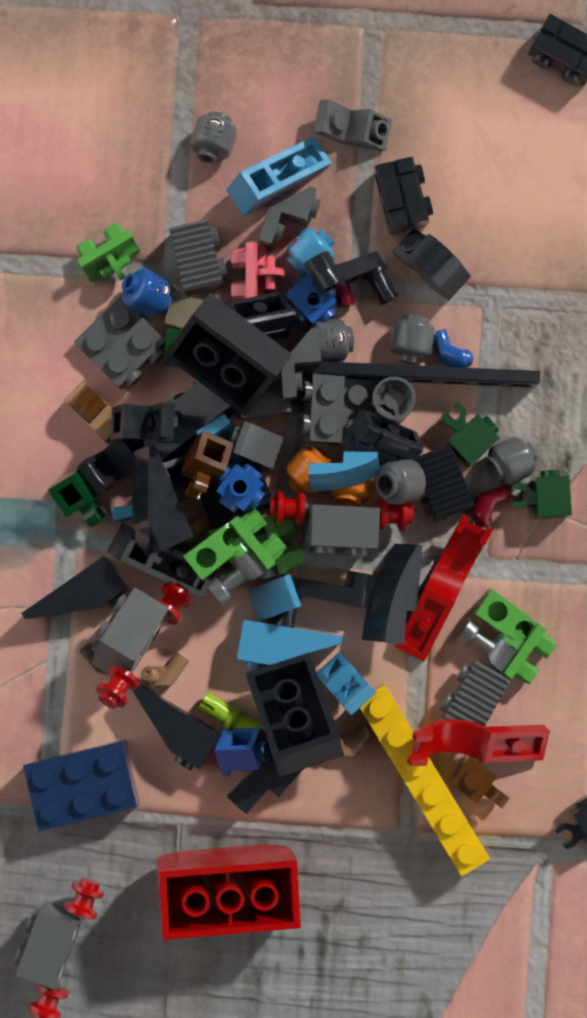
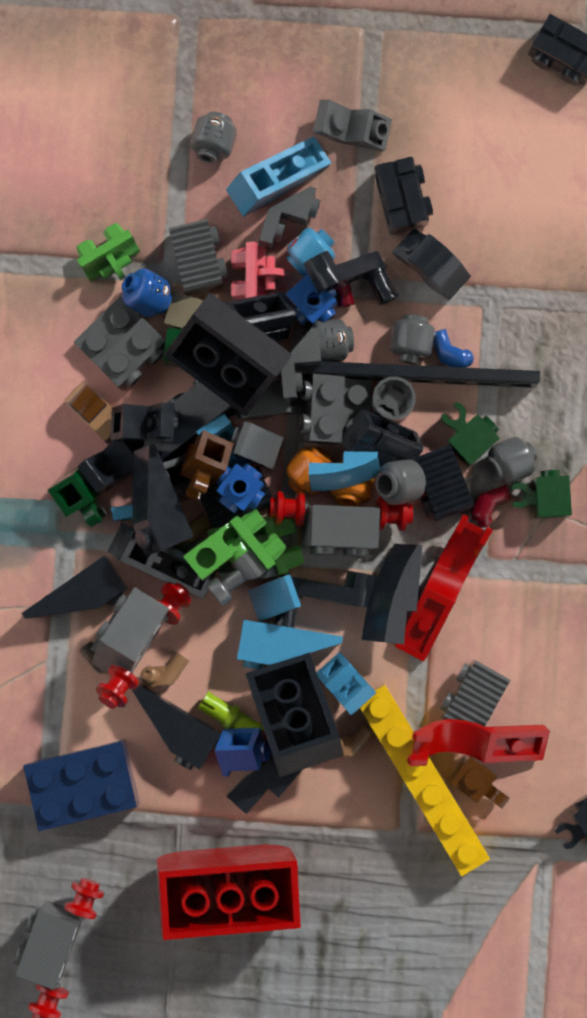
bright green hips [455,589,557,684] -> none

